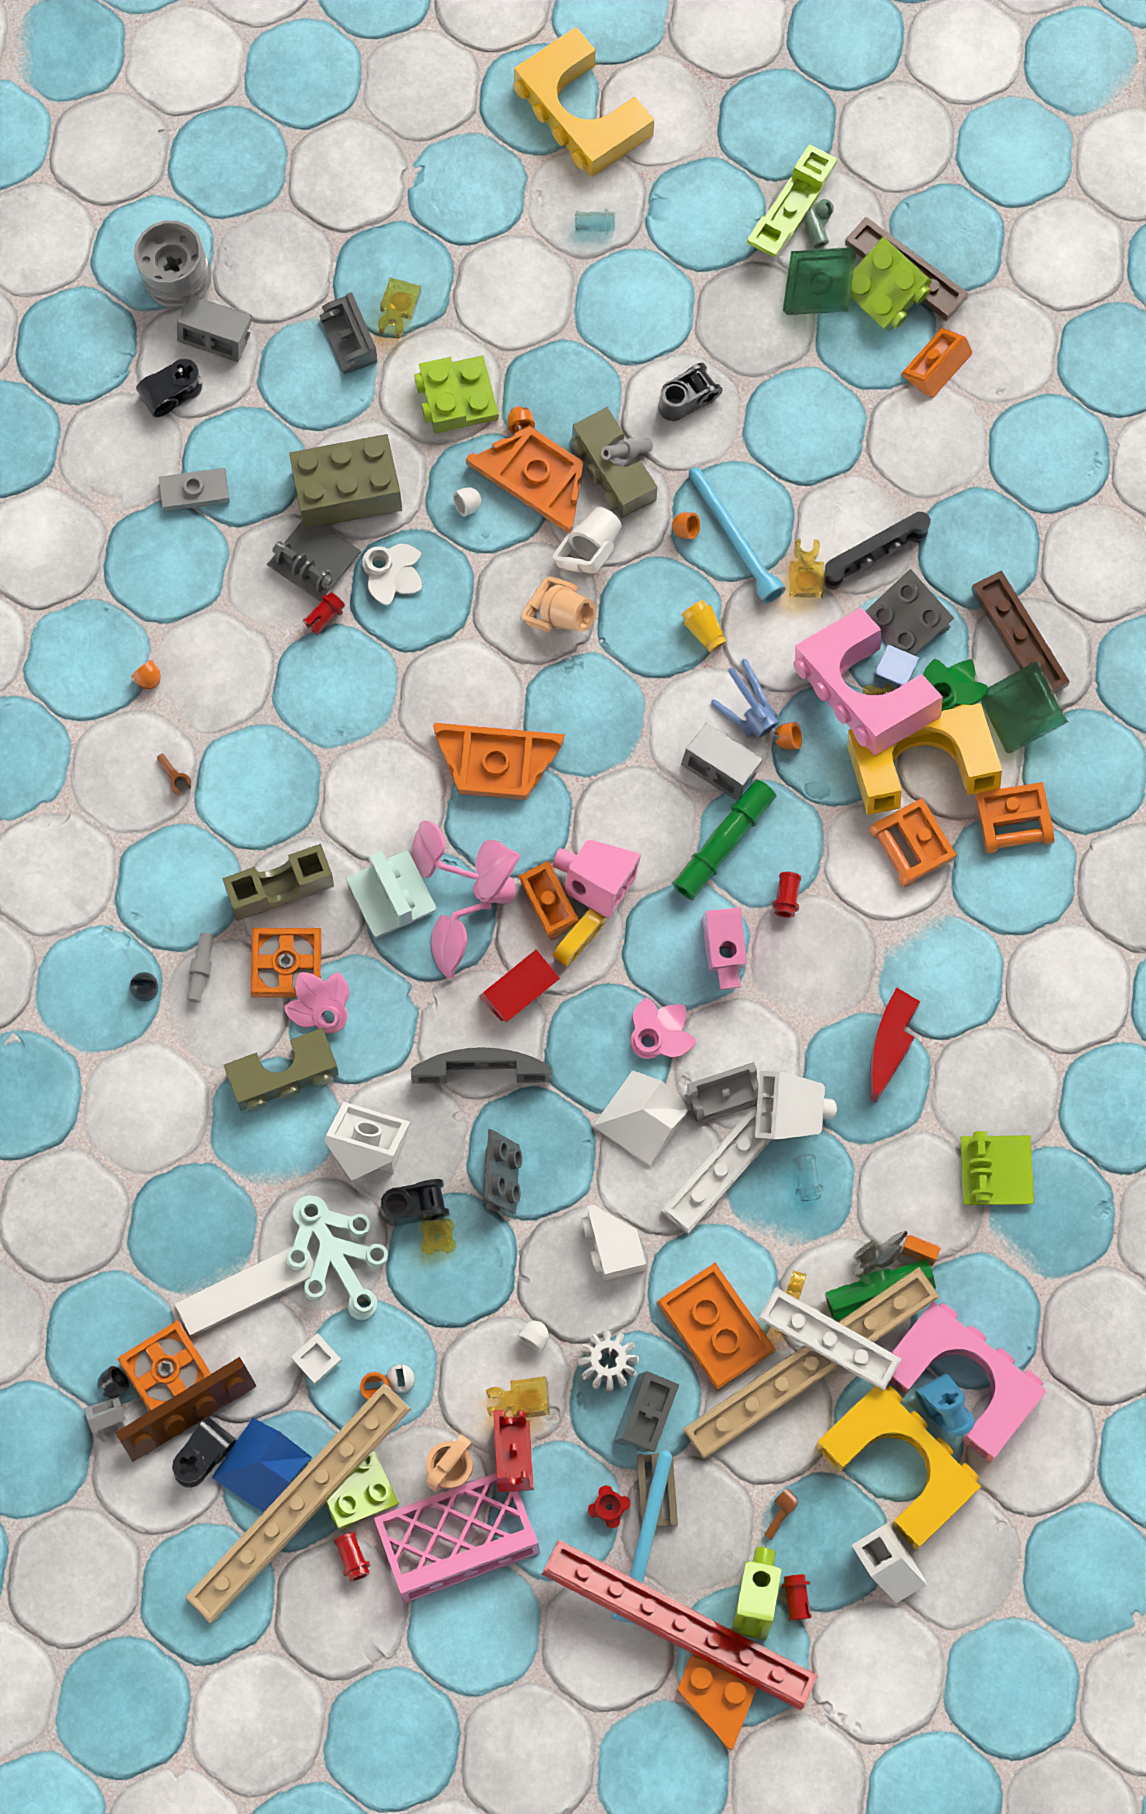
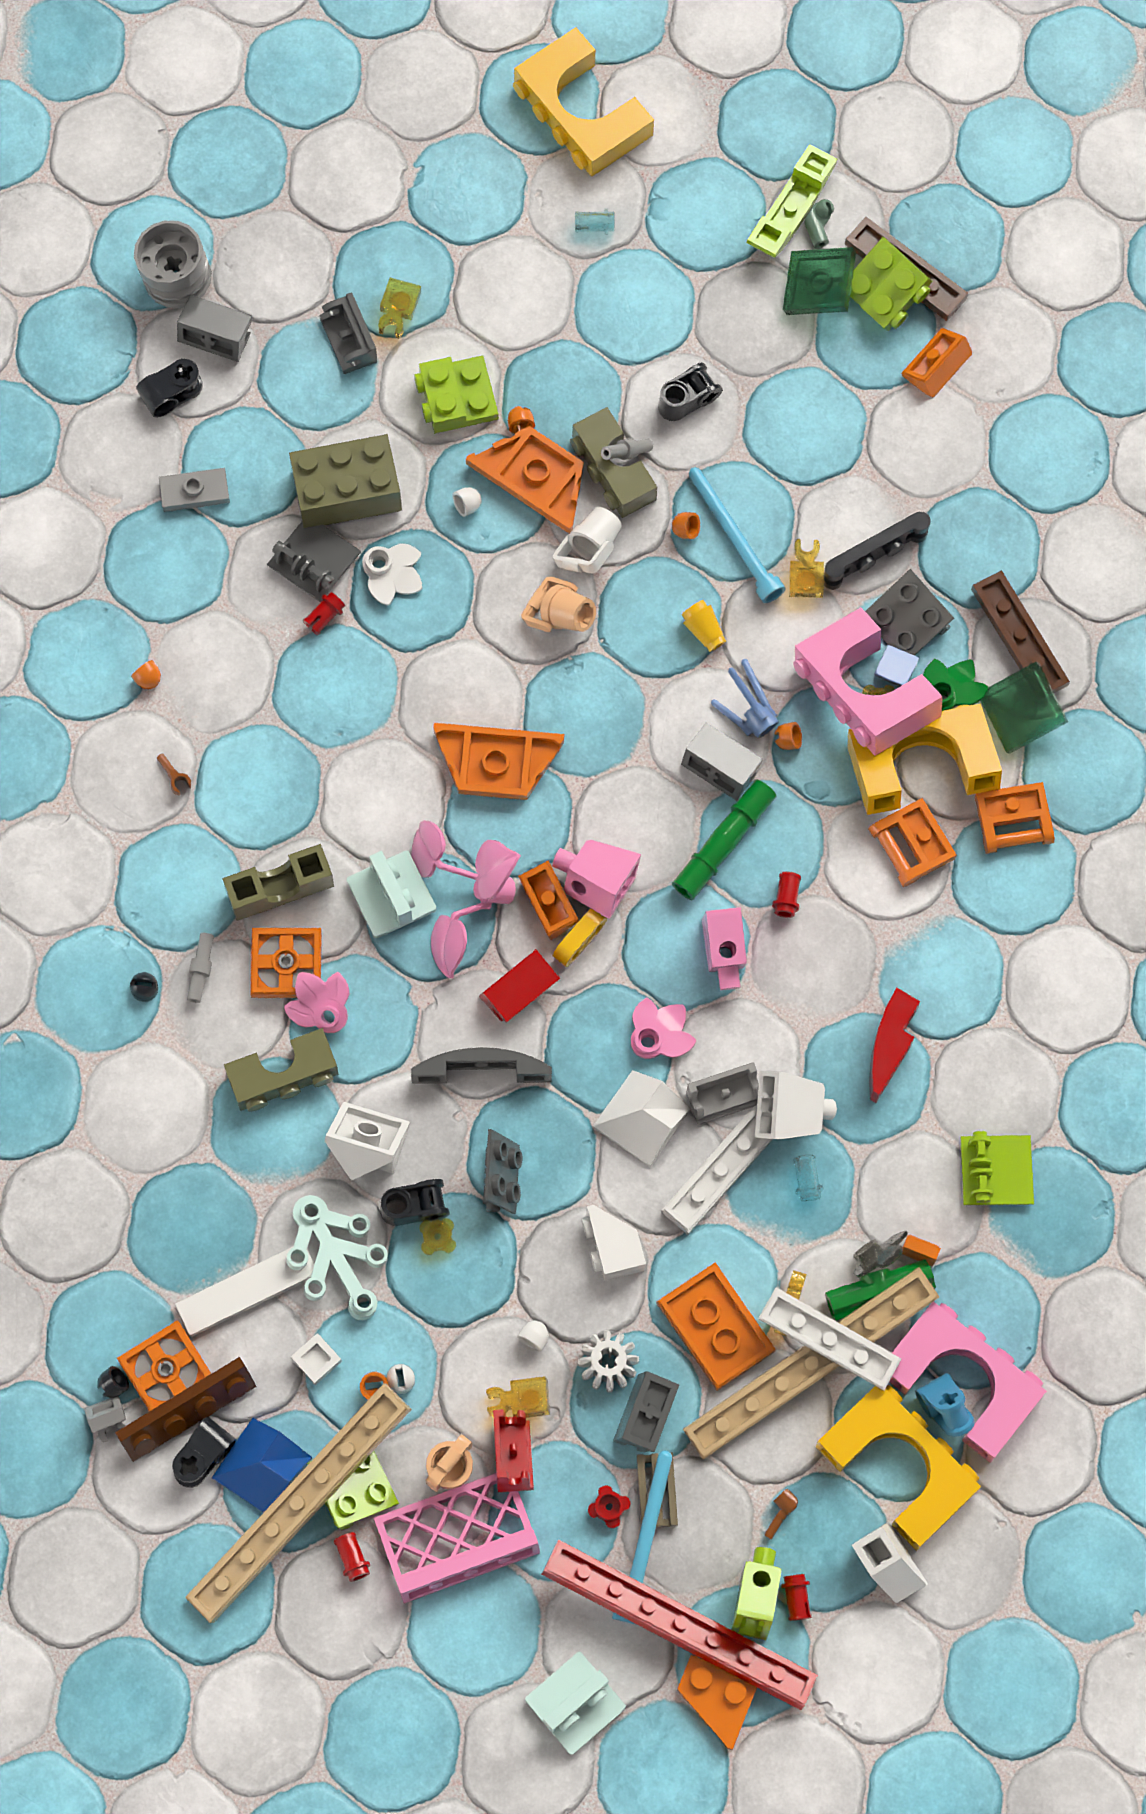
none -> light aqua bracket [525,1652,626,1755]

